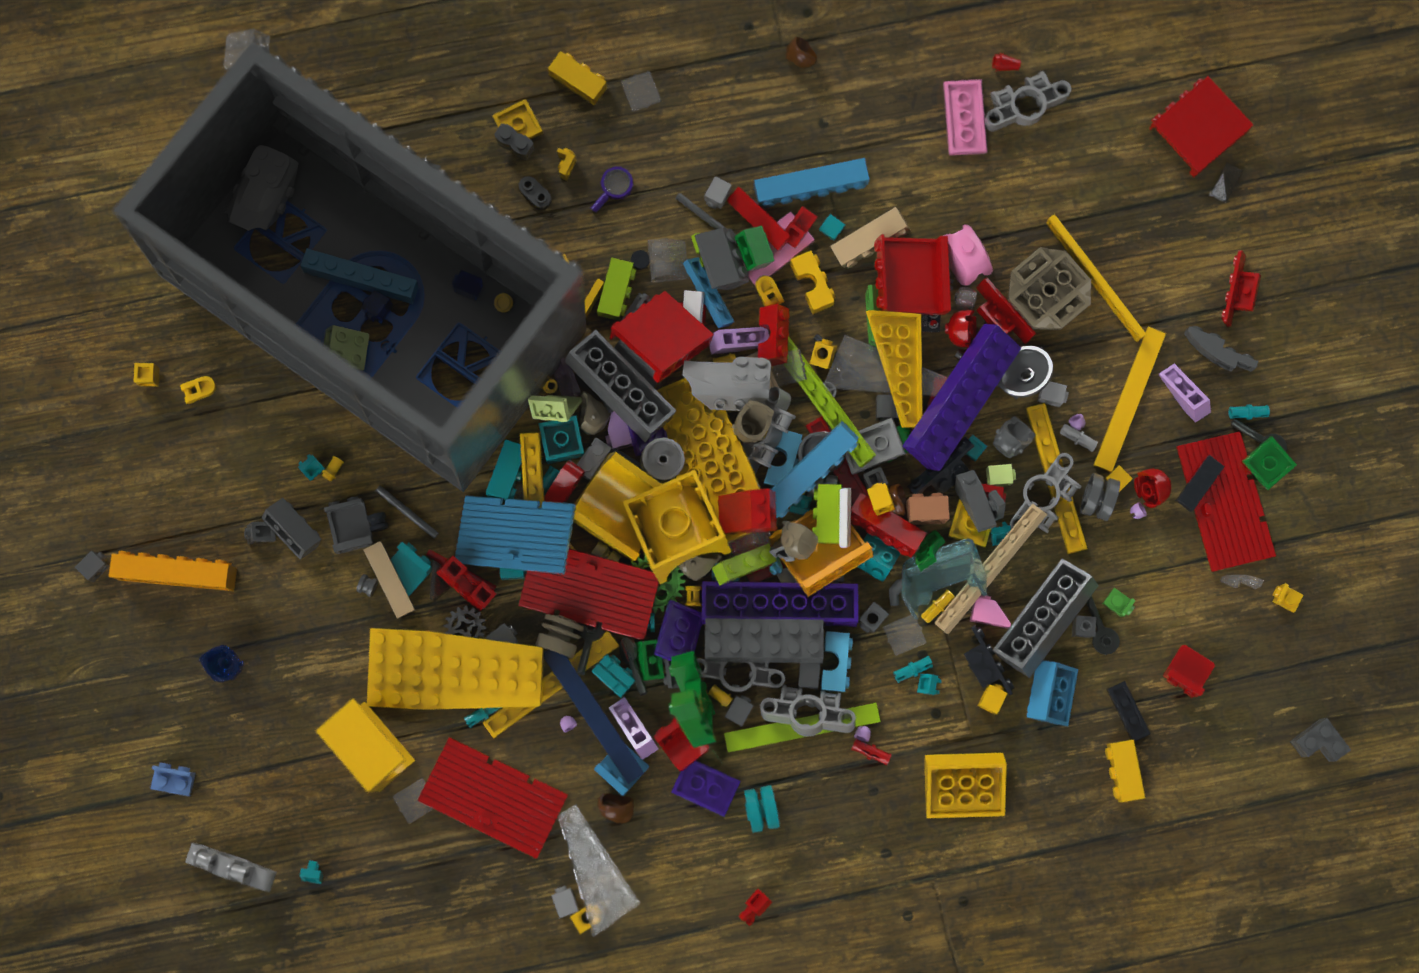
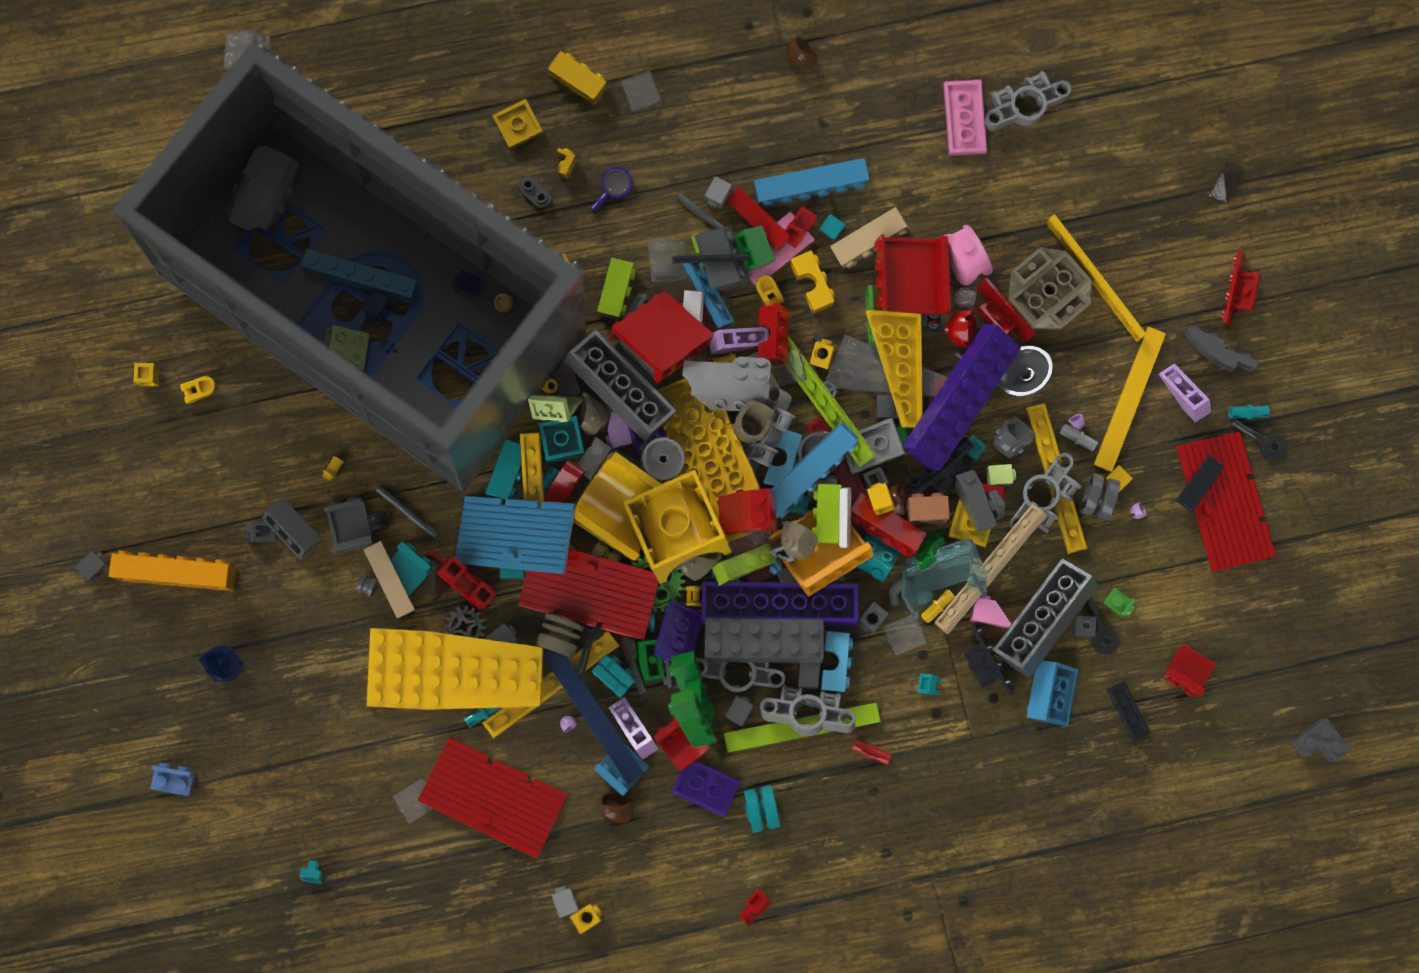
light grey piece [185,843,277,892] -> none
teal tile [298,454,325,481] -> none
yellow piece [316,699,416,792] -> none
dark grey brick [494,123,534,161] -> none
clear wing [558,804,641,937] -> none
yellow tile [585,279,604,318] -> none
black tile [631,250,650,270] -> none
yellow pin [708,685,734,708] -> none
lavender hinge [854,726,871,742] -> none
teal pin [893,656,933,683] -> none
yellow slope [925,753,1006,818] -> none
yellow brick [977,683,1007,715] -> none
teal tile [991,522,1011,546] -> none
red cone [992,53,1021,71] -> none
light grey brick [1037,381,1069,407] -> none
yellow brick [1105,740,1145,802] -> none
red cylinder [1134,468,1172,508] -> none
red panel [1149,76,1254,177] -> none
clear slope [1220,575,1264,589] -> none
green tile [1242,436,1297,490] -> none
yellow bracket [1272,583,1303,612] -> none
none -> black bar [672,254,748,264]

